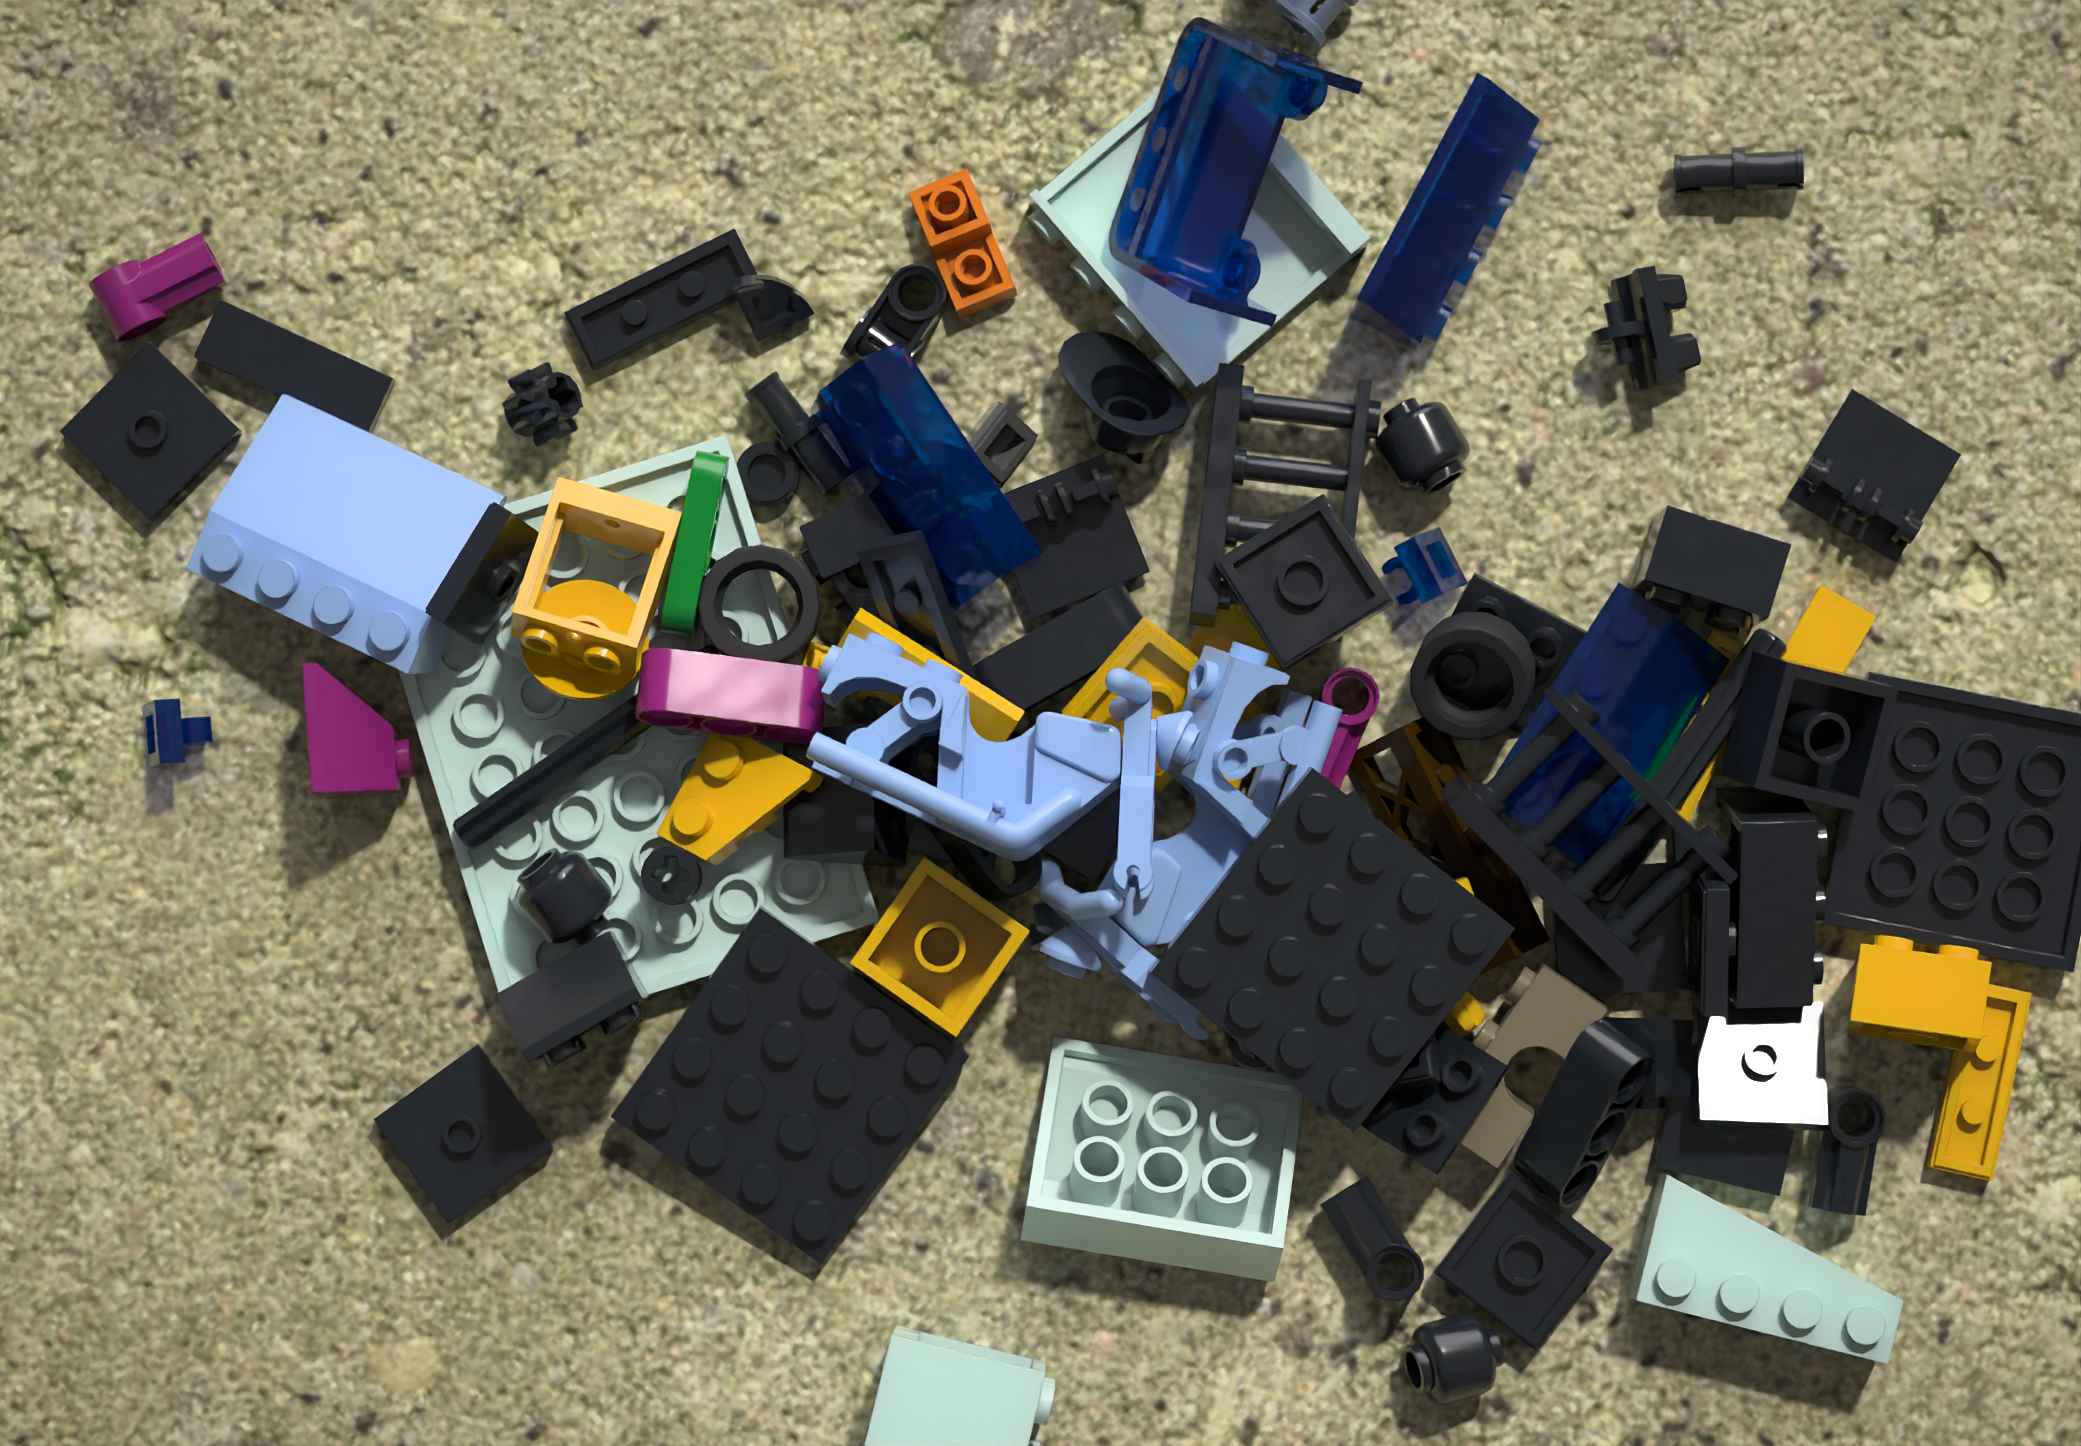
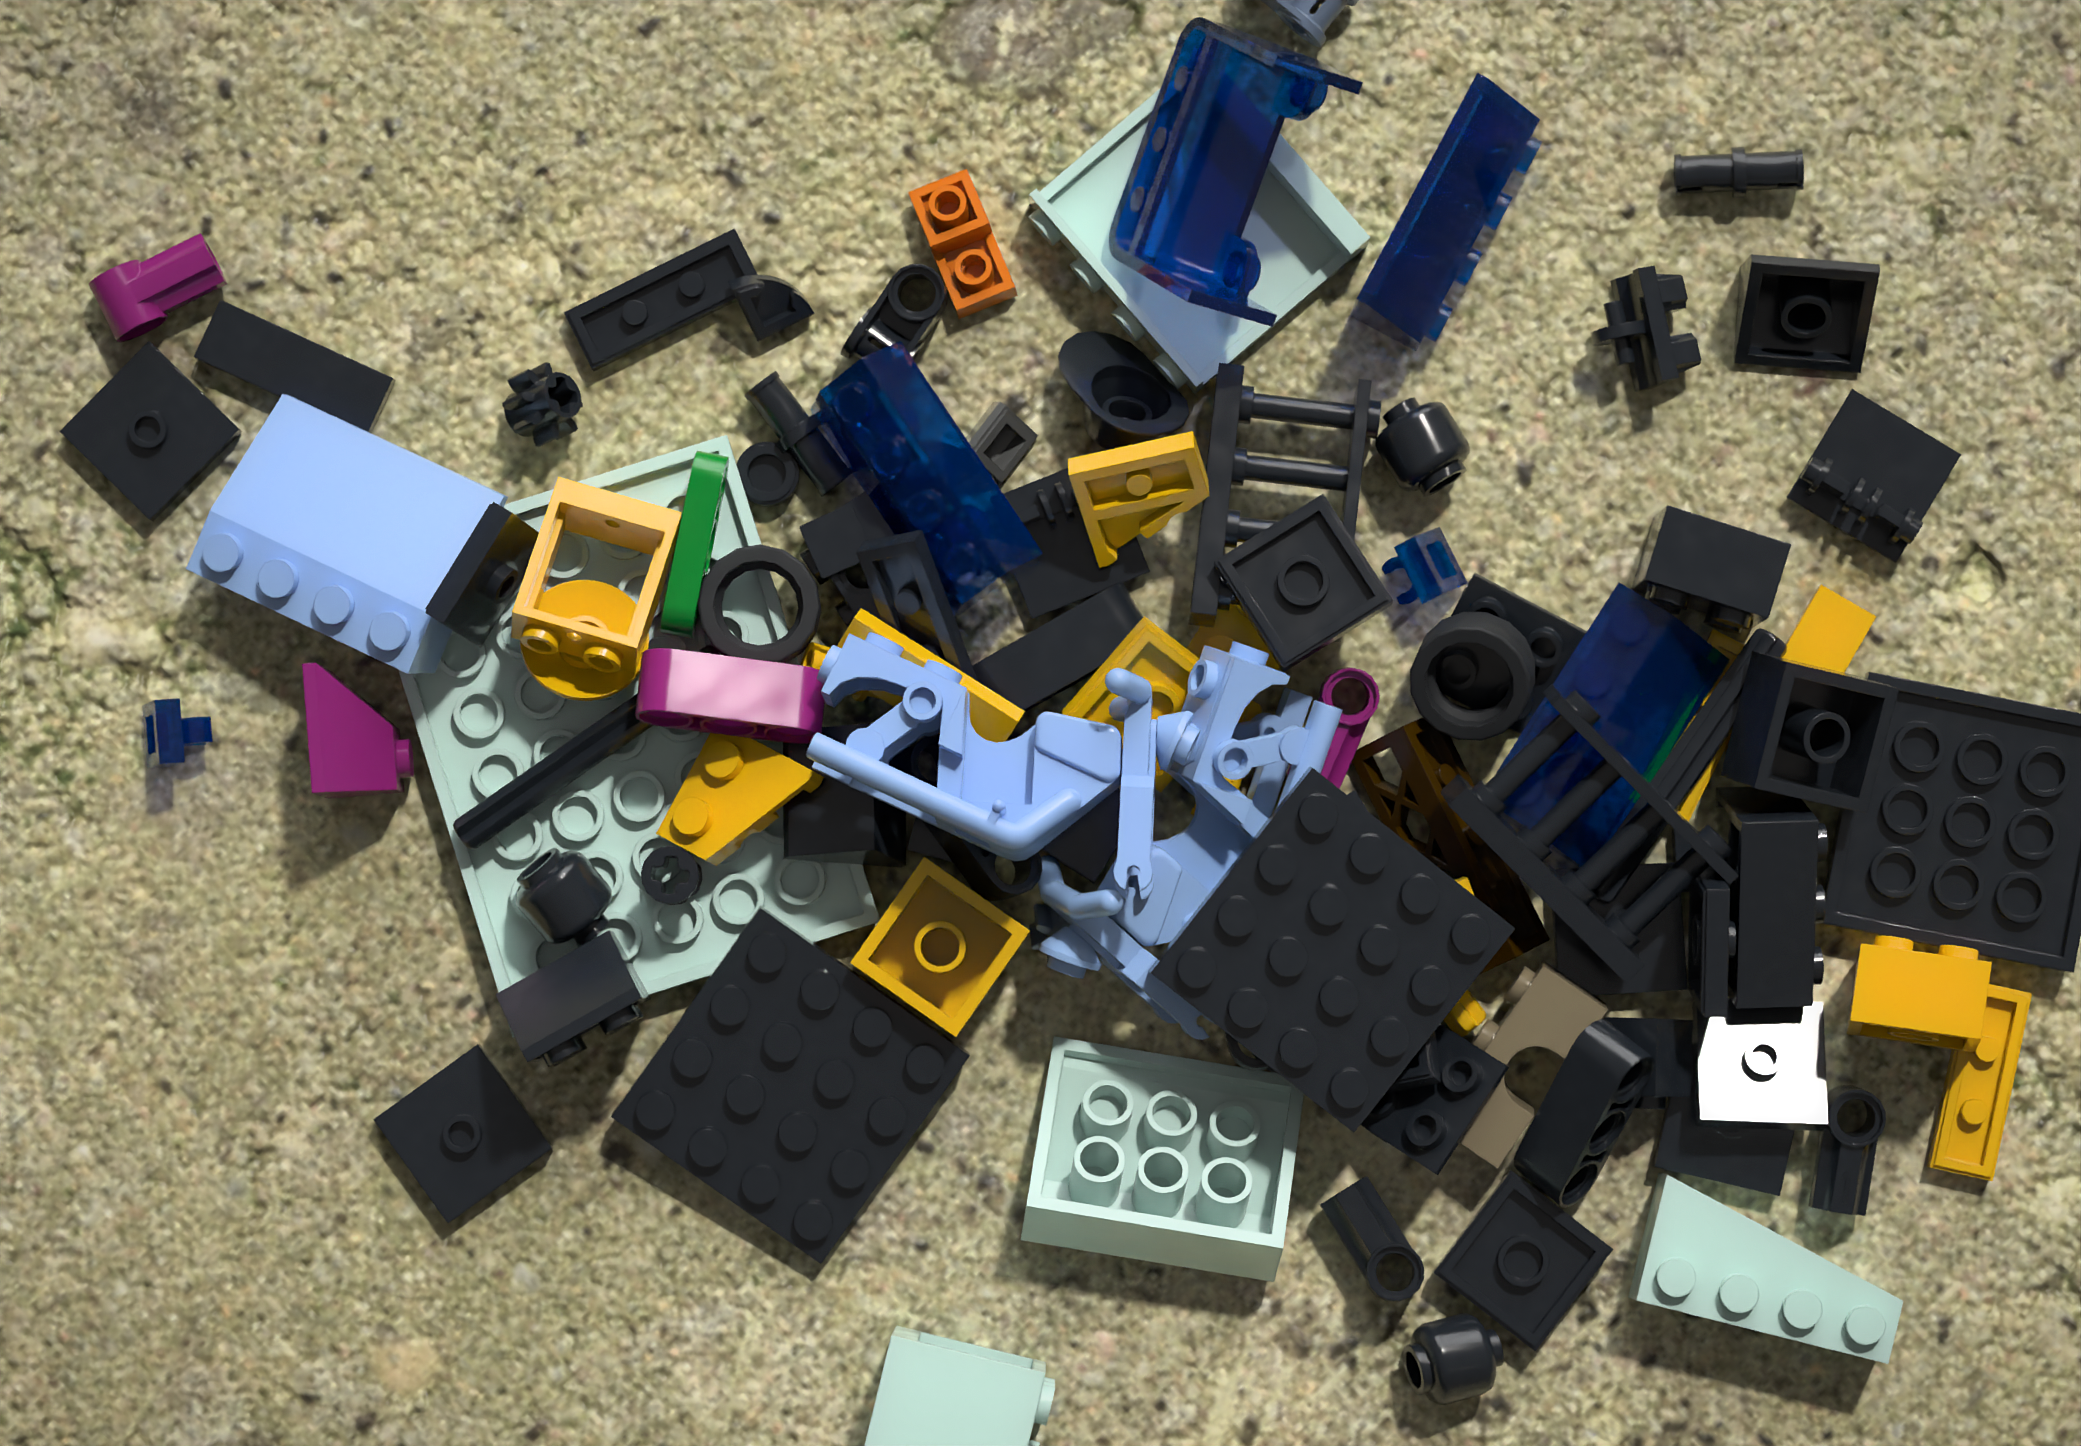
none -> yellow wing [1068,431,1209,568]
none -> black slope [1734,254,1880,373]

